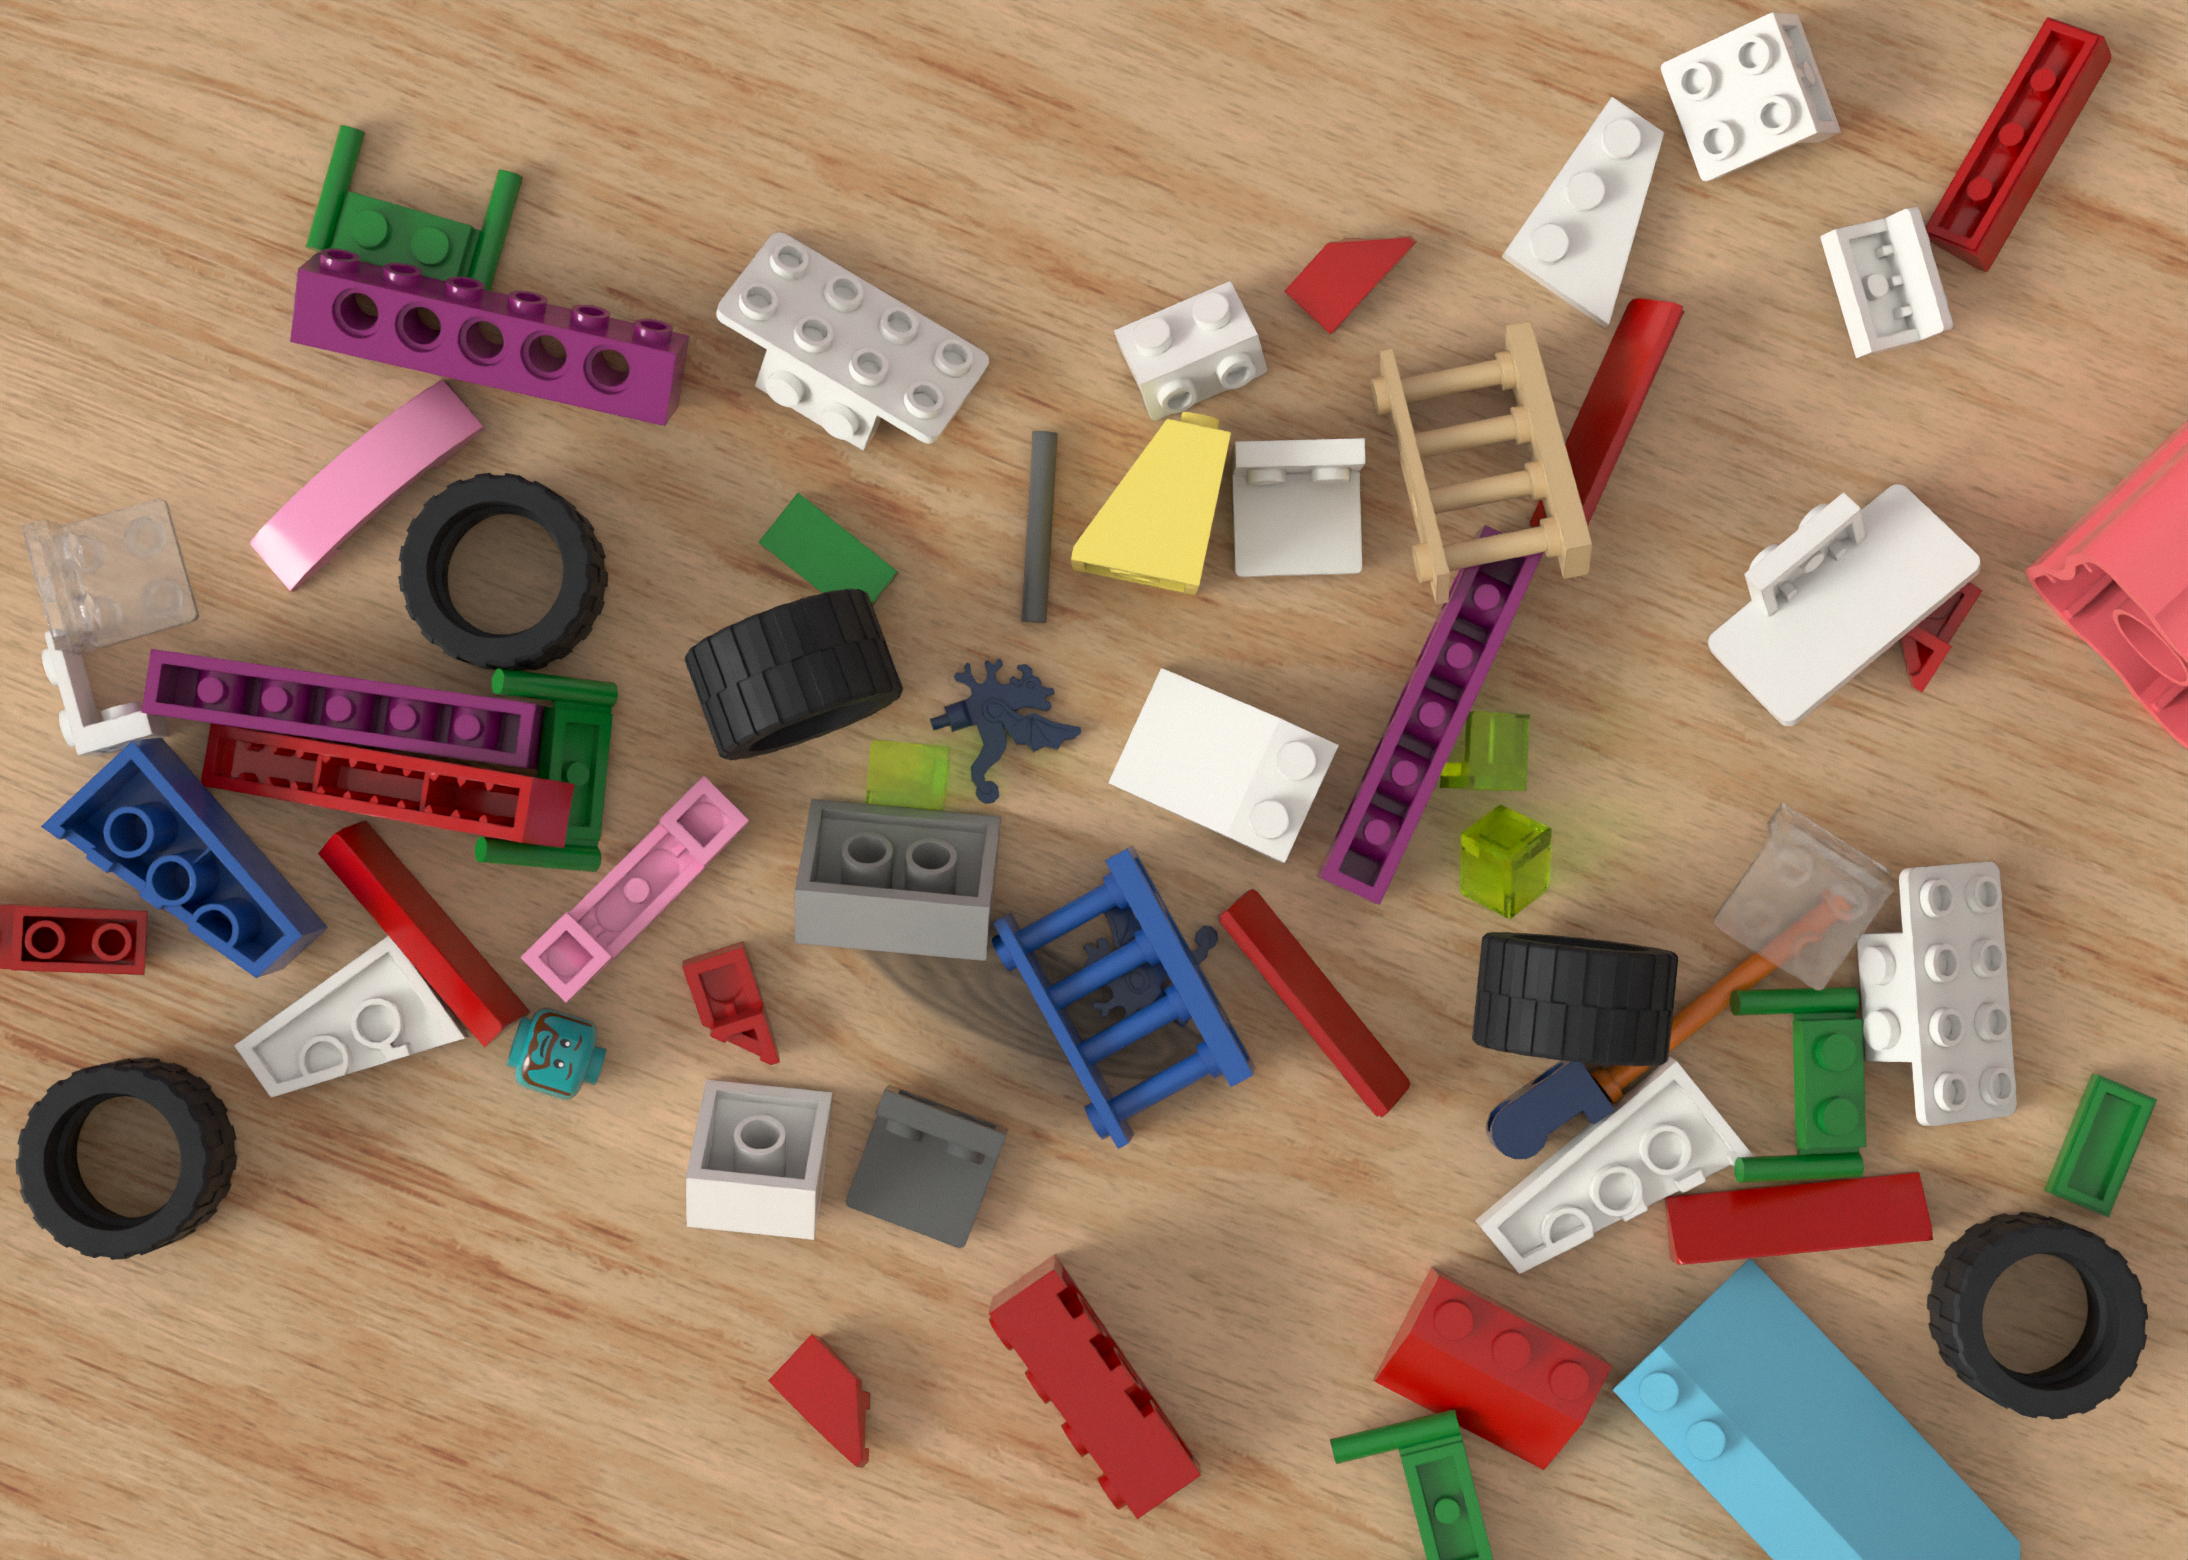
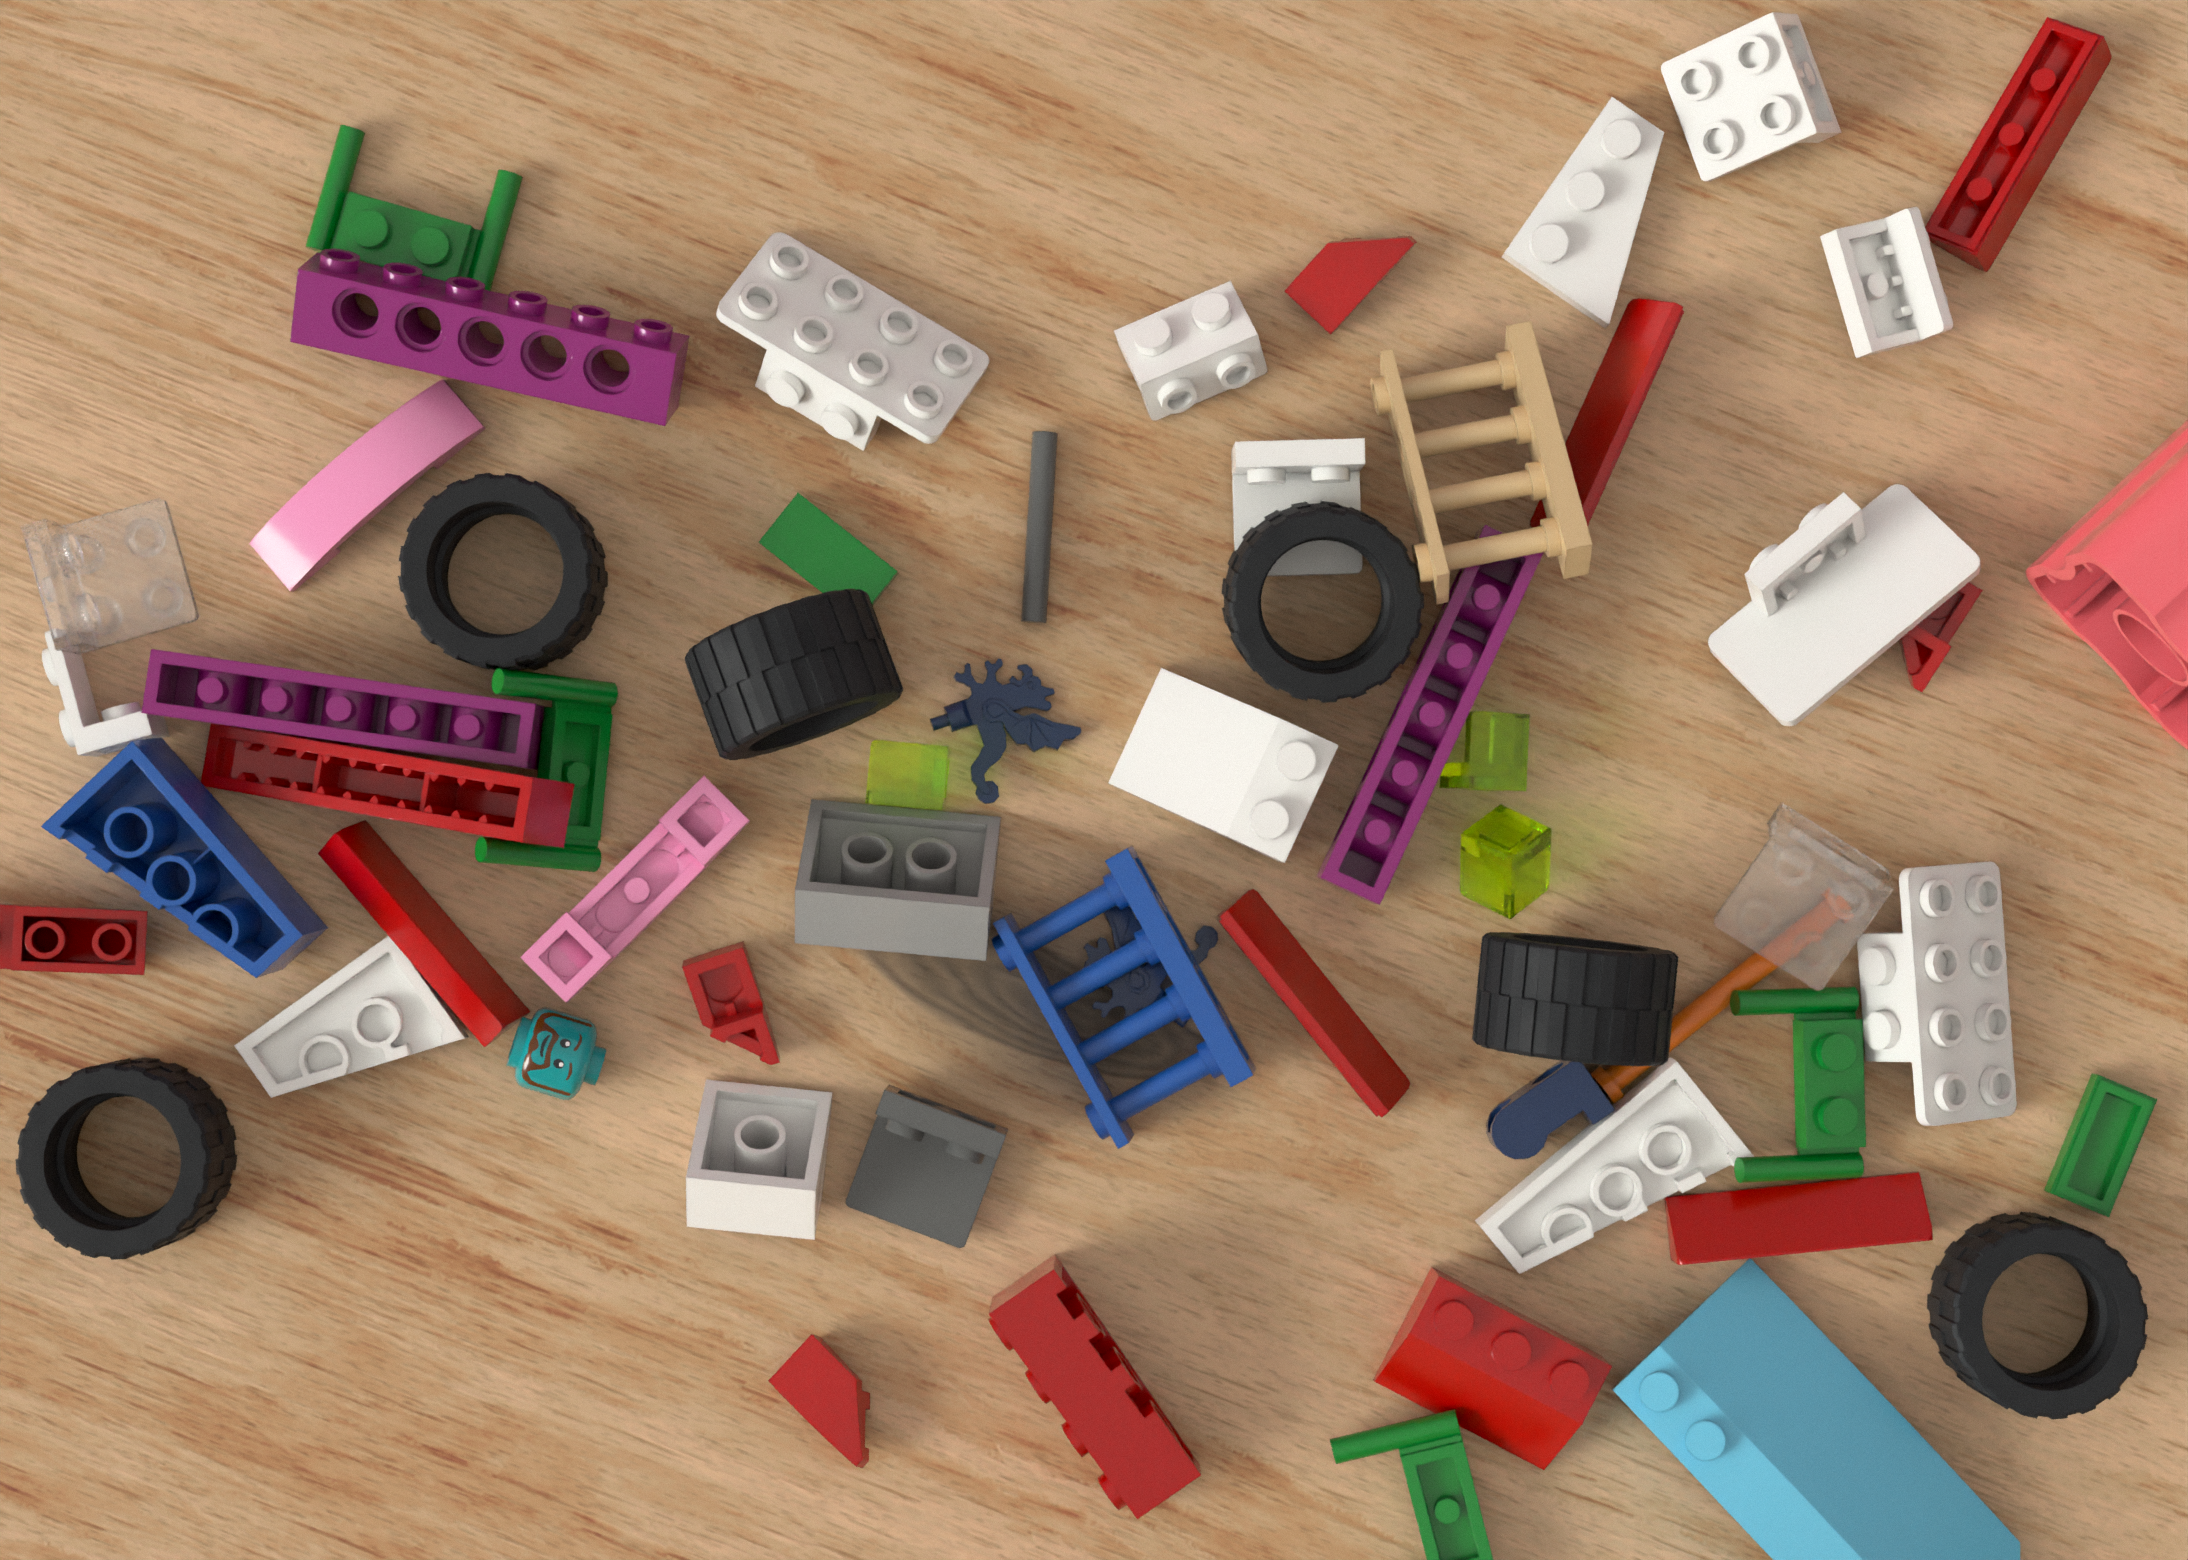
light yellow slope [1071,412,1231,596] -> none
none -> black tyre [1222,501,1424,703]

